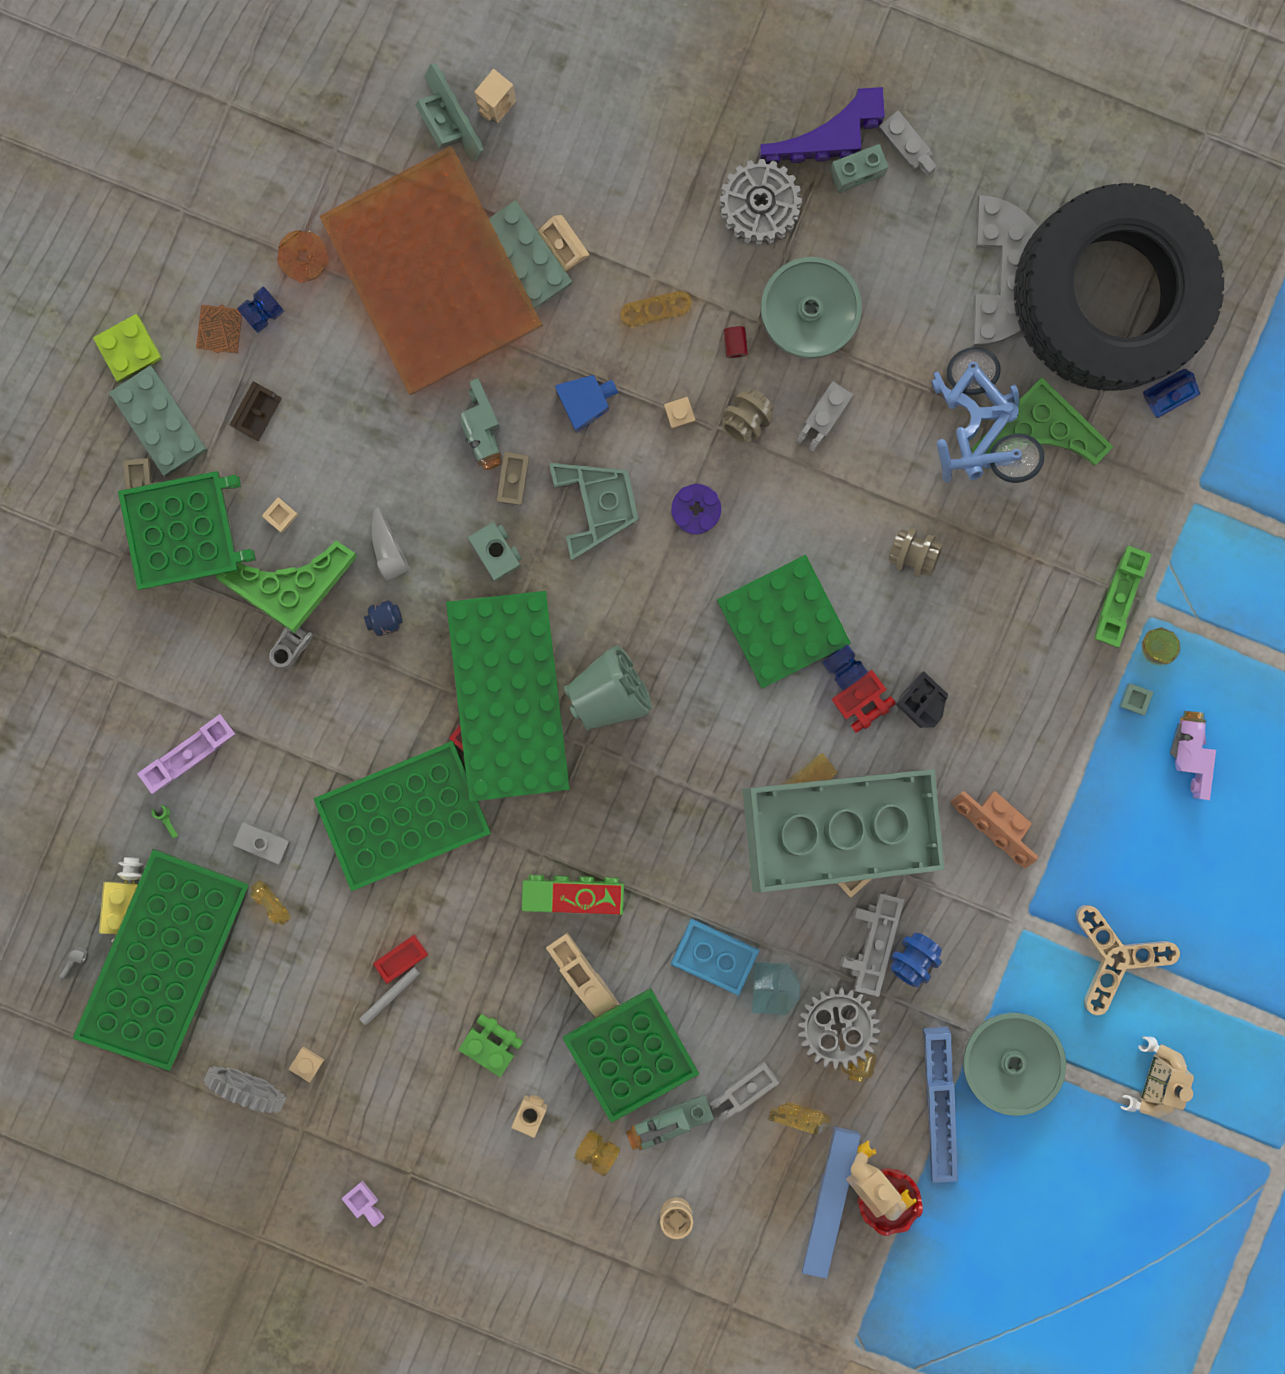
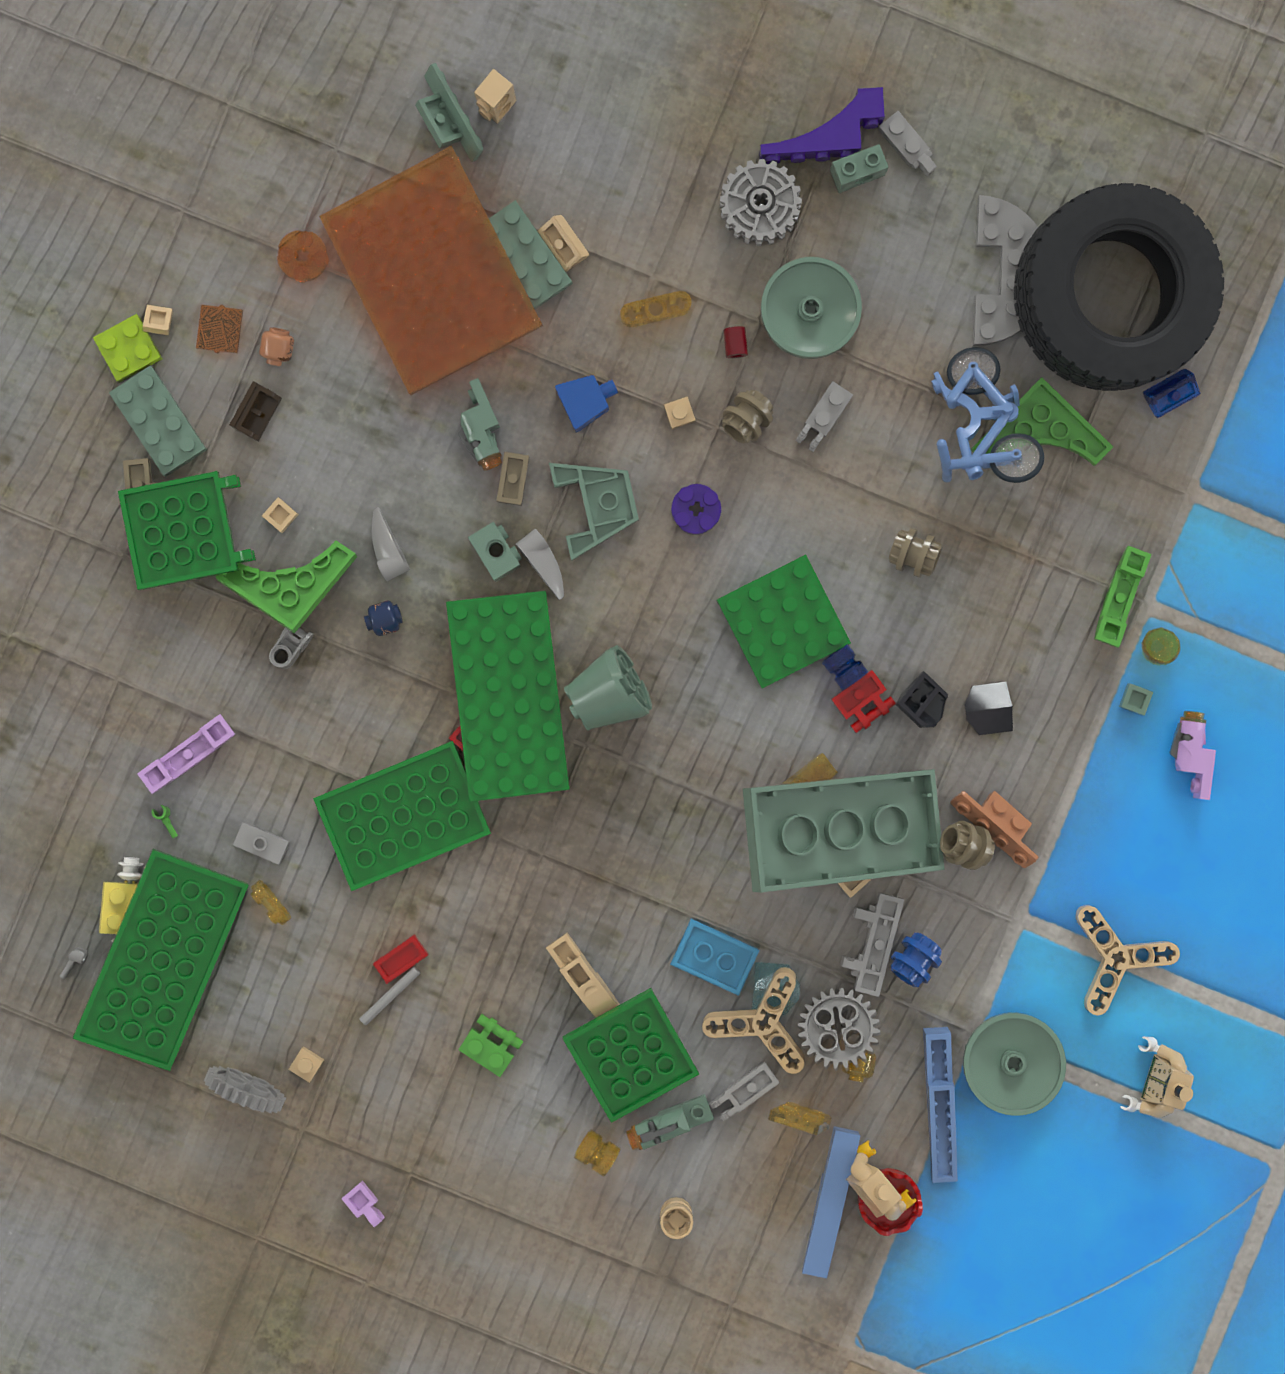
clear blue wheel [237,286,285,334] -> none
tan brick [511,1094,548,1138] -> none
brick [522,874,624,915] -> none
none -> tan plate [143,305,173,335]
none -> nougat head [259,327,294,366]
none -> light grey piece [515,529,564,600]
none -> tan piece [702,967,805,1074]
none -> dark tan piece [940,821,995,870]
none -> black slope [964,682,1013,735]

